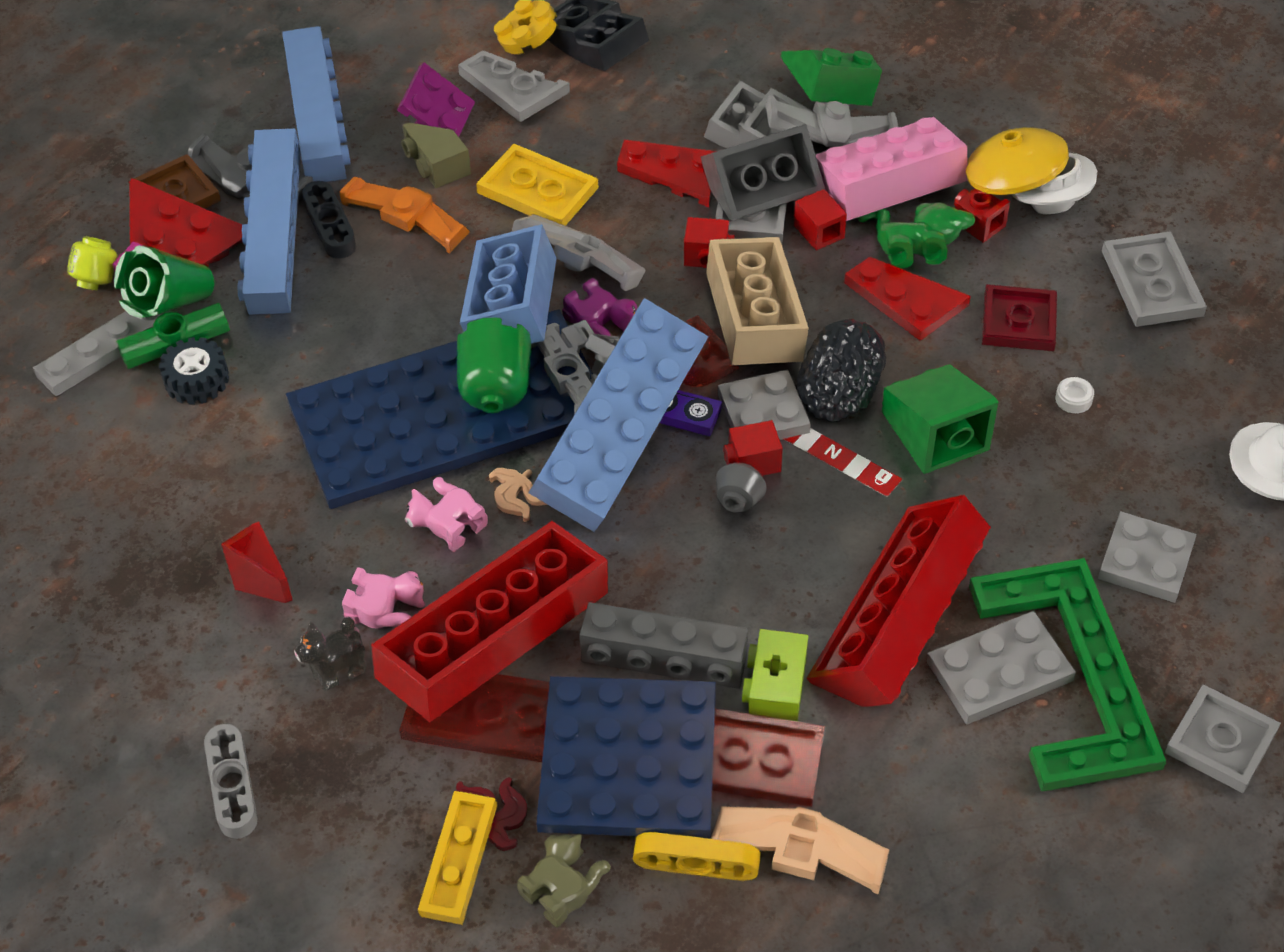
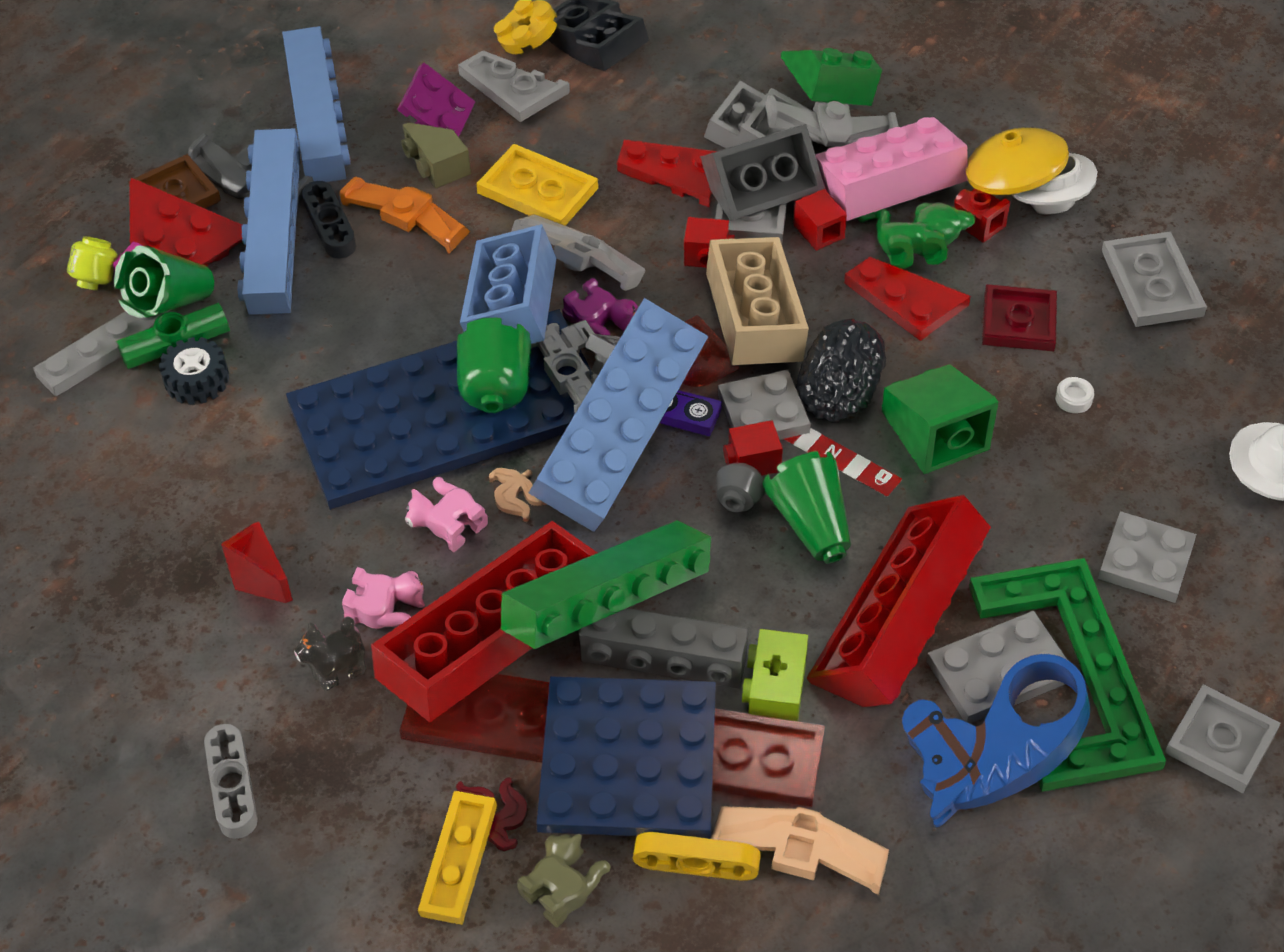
none -> green brick [501,520,711,649]
none -> green cone [763,451,851,564]
none -> blue animal [902,654,1090,827]

